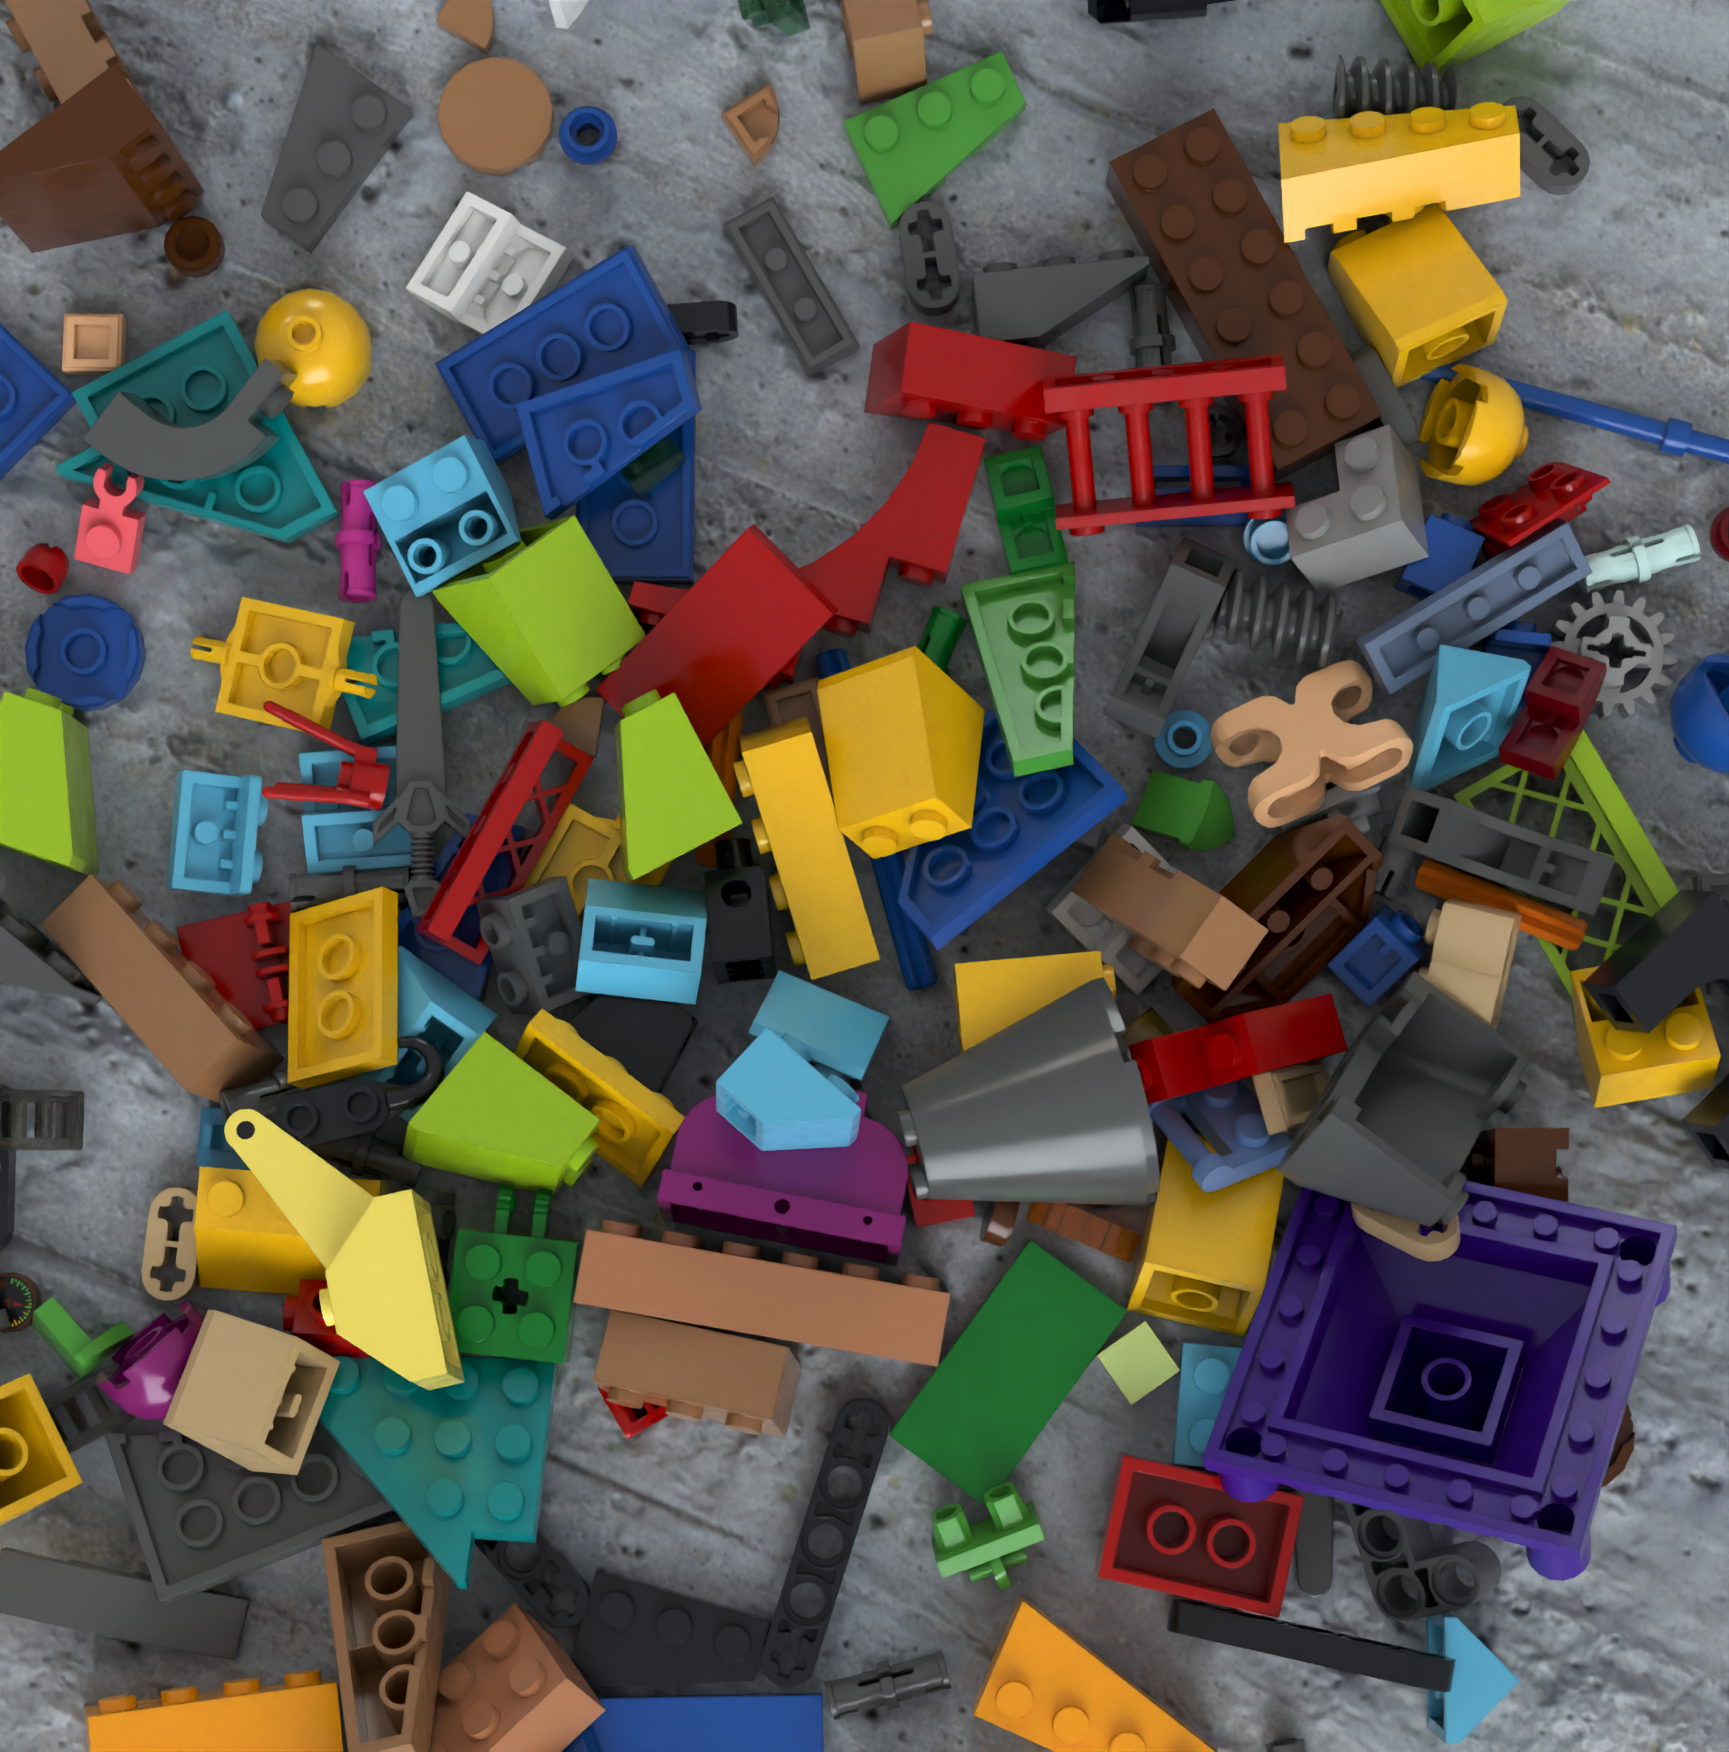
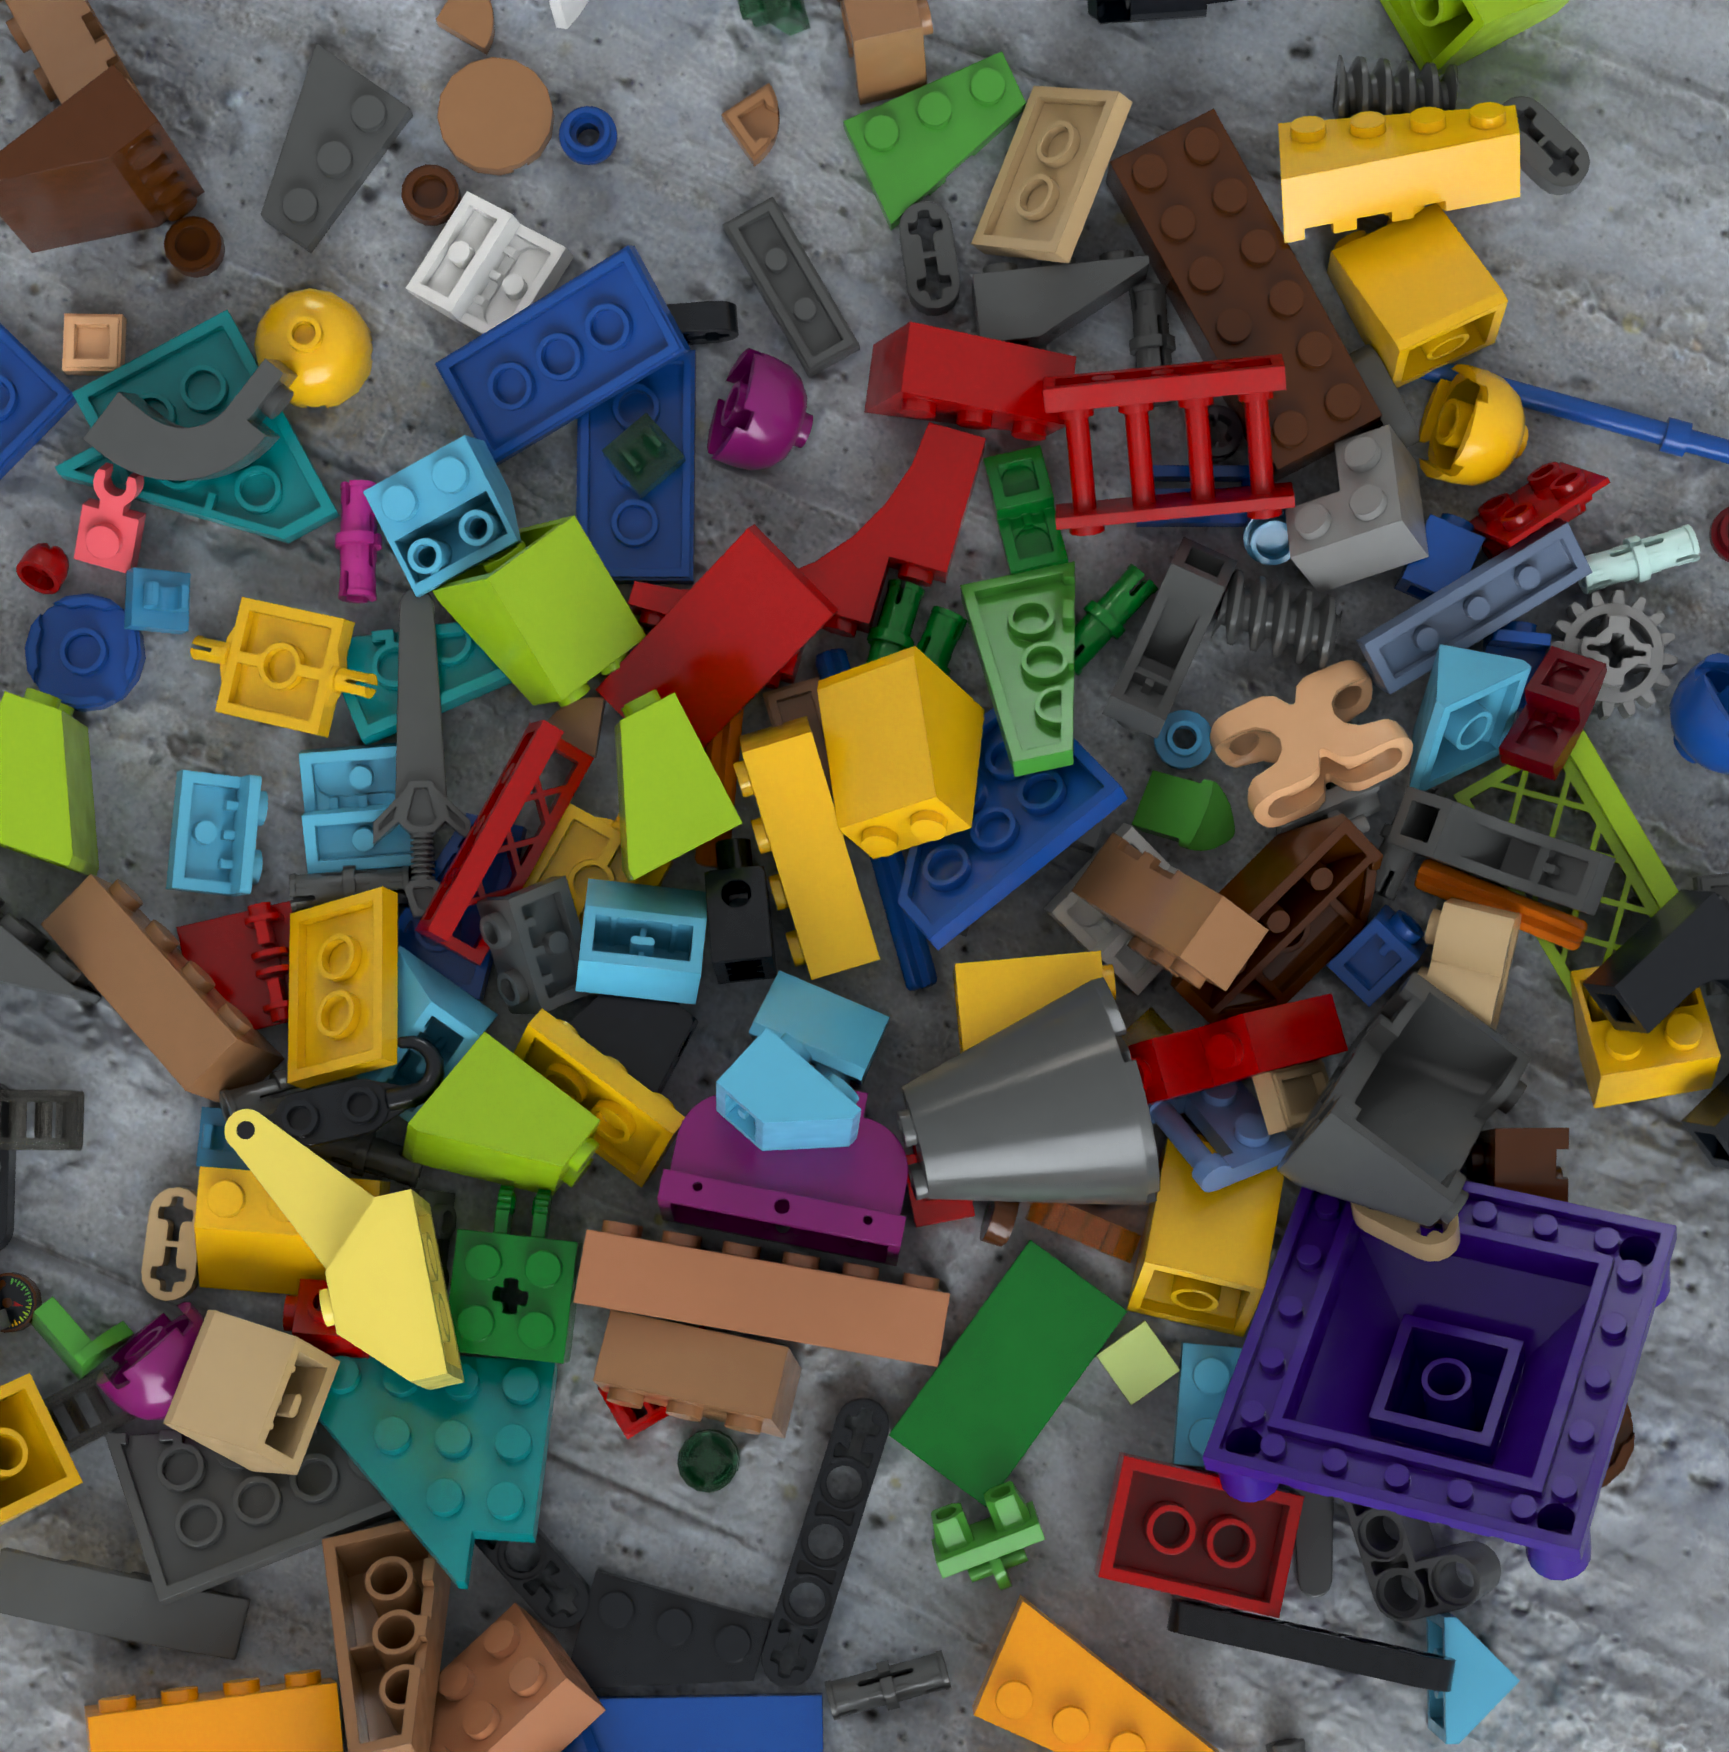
red plant [262,700,390,811] -> none
blue wing [515,348,702,521] -> none
none -> dark azure tile [124,567,191,634]
none -> reddish brown tile [401,164,461,226]
none -> clear green wheel [677,1428,740,1493]
none -> magenta cylinder [707,348,813,471]
none -> green pin [866,579,925,663]
none -> tan plate [971,86,1133,263]
none -> green pin [1075,564,1158,676]

